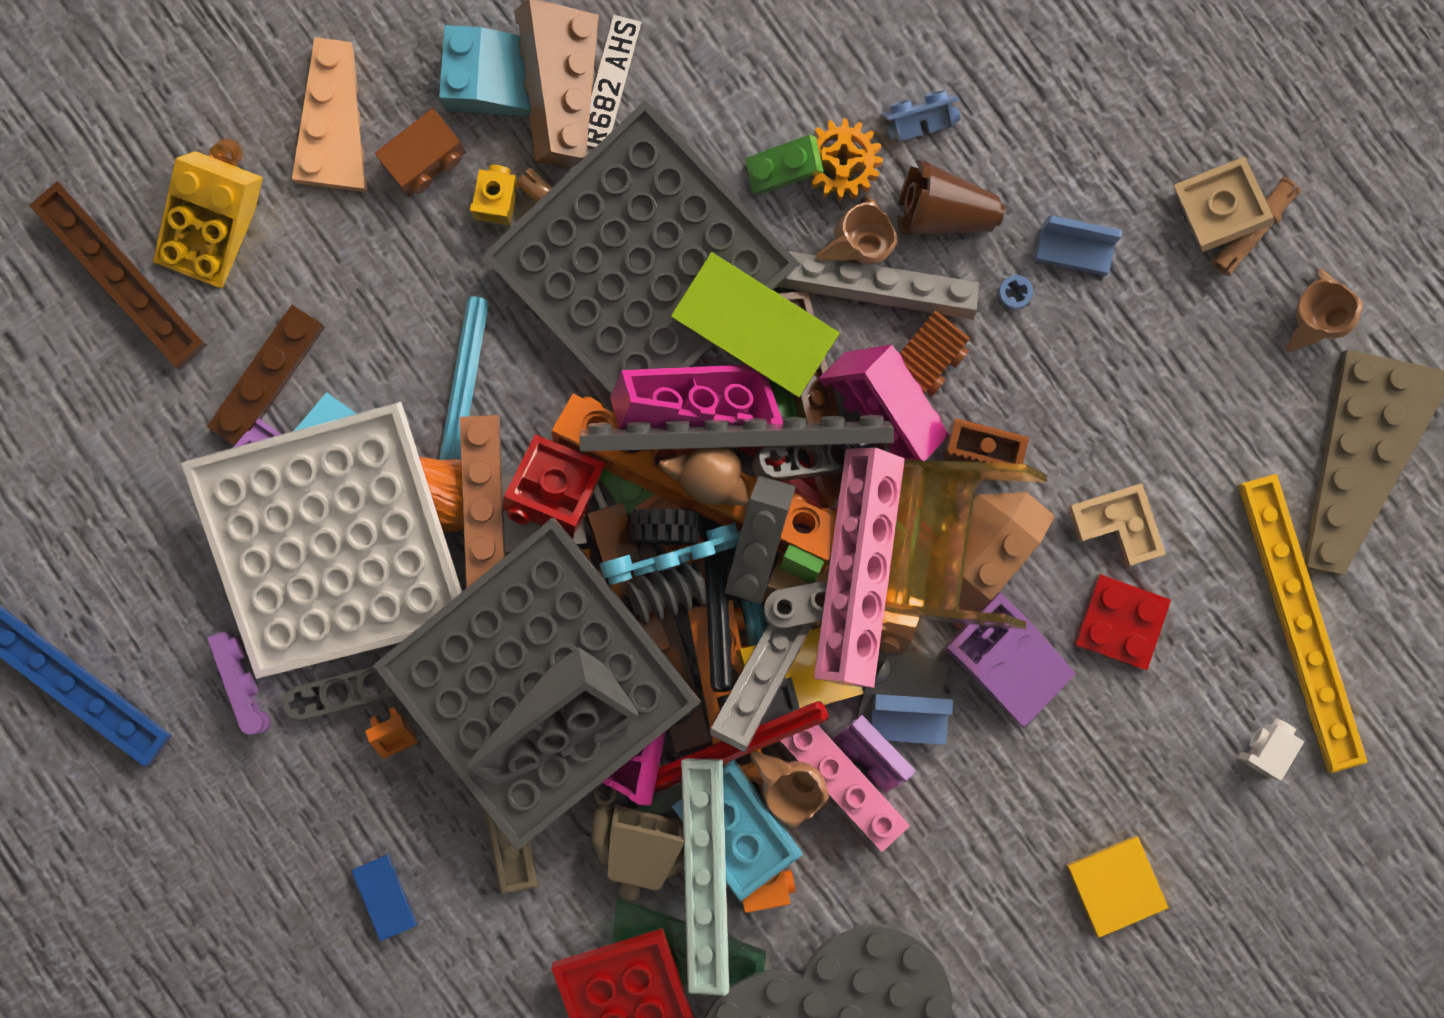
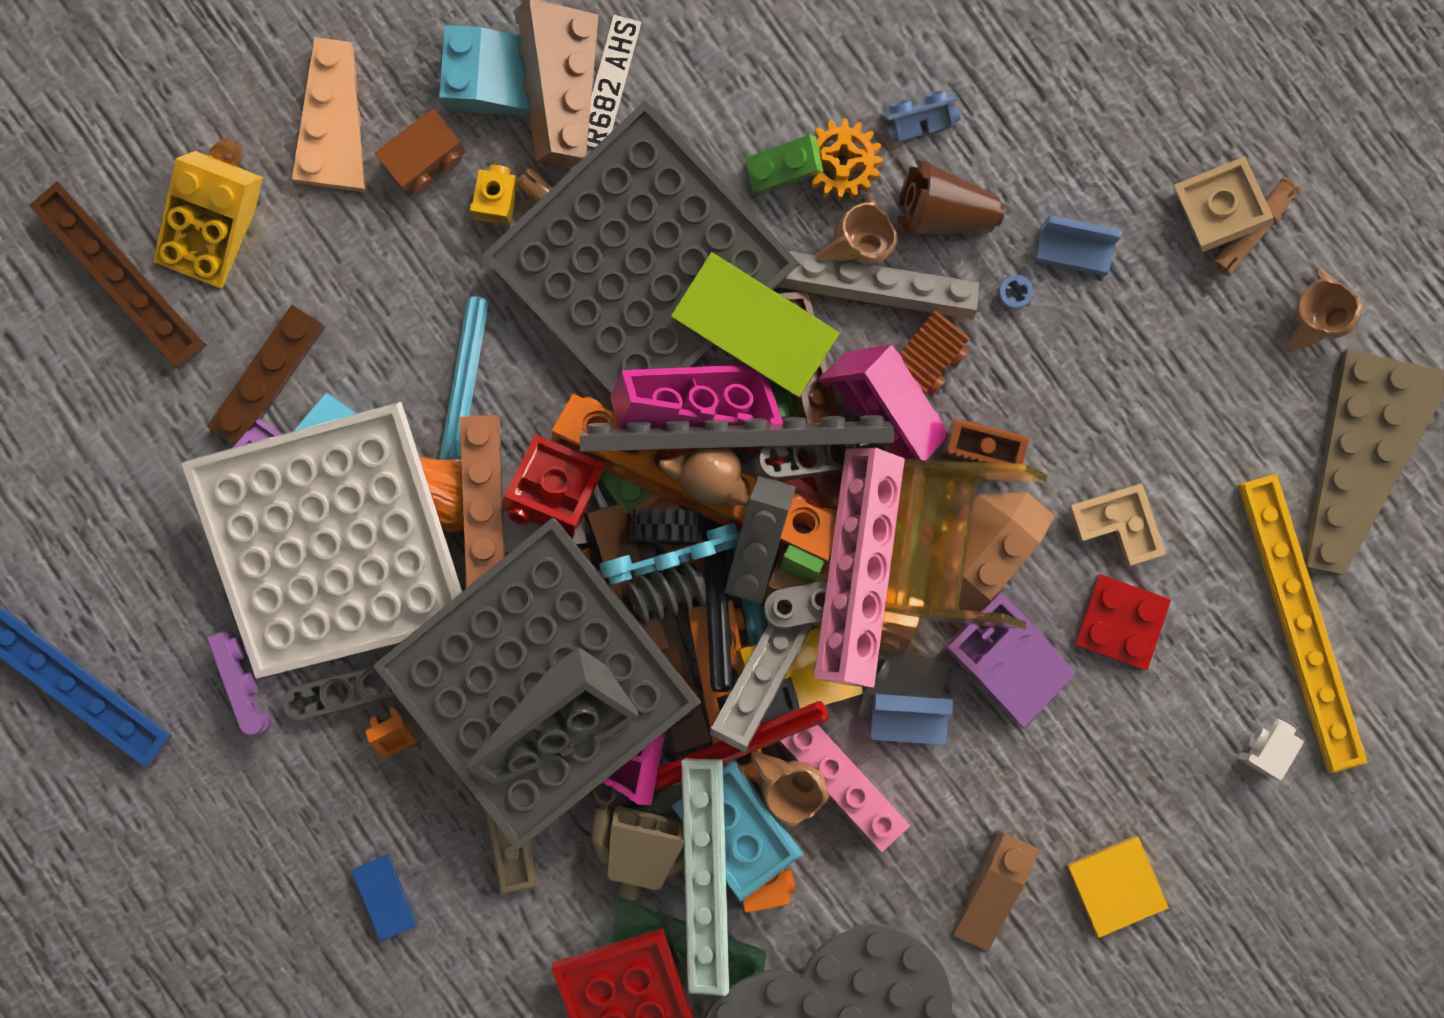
medium lavender plate [834,715,916,792] -> none
none -> medium nougat slope [952,830,1040,951]

